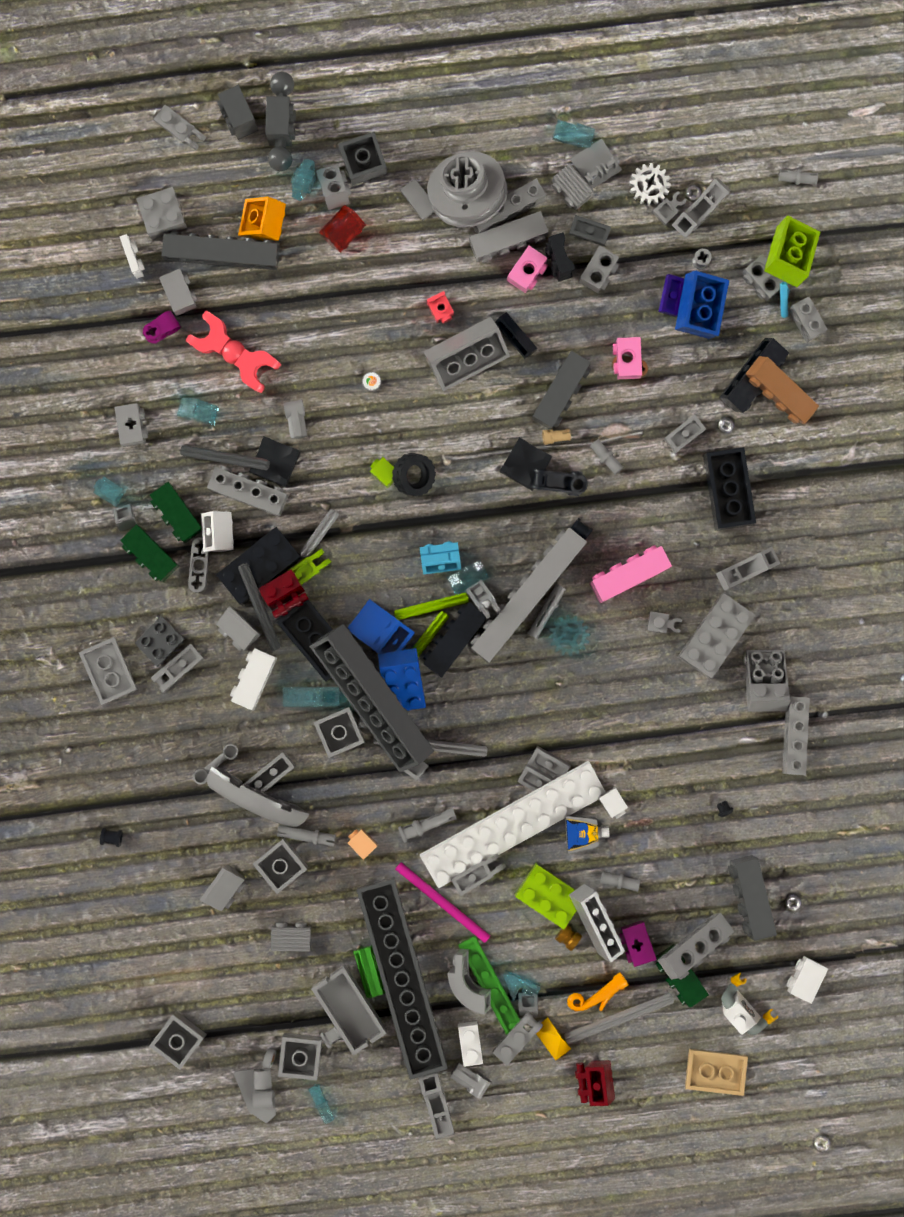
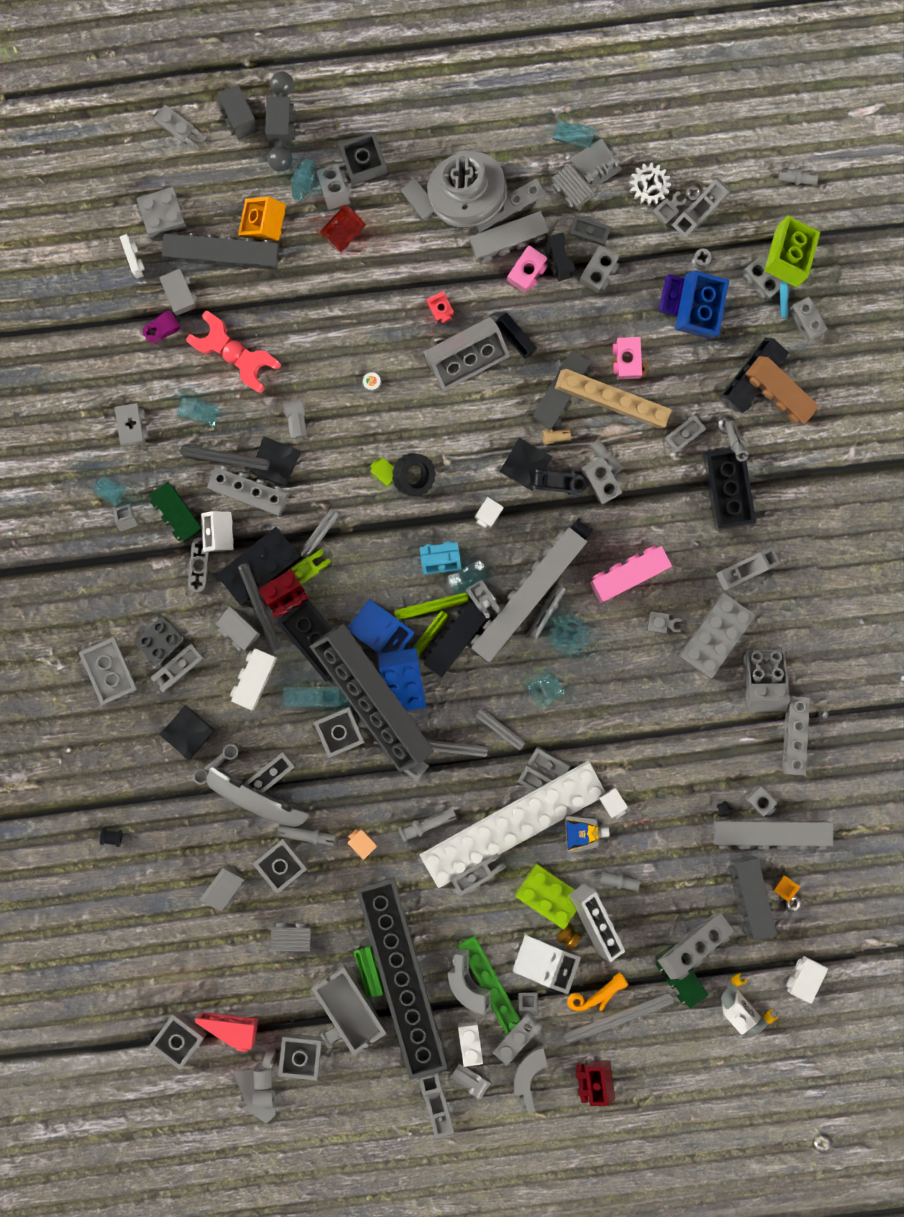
dark green brick [120,524,179,582] -> none
clear light blue axle [308,1084,334,1124] -> none
dark pink piece [395,862,491,943] -> none
clear light blue slope [503,970,541,1001] -> none
yellow slope [536,1017,571,1060] -> none
magenta brick [619,920,657,967] -> none
tan plate [685,1049,748,1096] -> none
none -> black brick [159,705,215,760]
none -> coral slope [195,1012,258,1052]
none -> white brick [475,497,504,529]
none -> light grey axle [476,709,525,750]
none -> slope [512,935,581,994]
none -> light grey arch [514,1045,548,1114]
none -> clear light blue piece [528,673,564,707]
none -> tan brick [554,369,672,429]
none -> light grey brick [581,457,622,504]
none -> light grey brick [714,820,833,850]
none -> light grey pin [725,420,749,461]
none -> light grey brick [745,786,777,817]
none -> light orange plate [772,875,800,902]

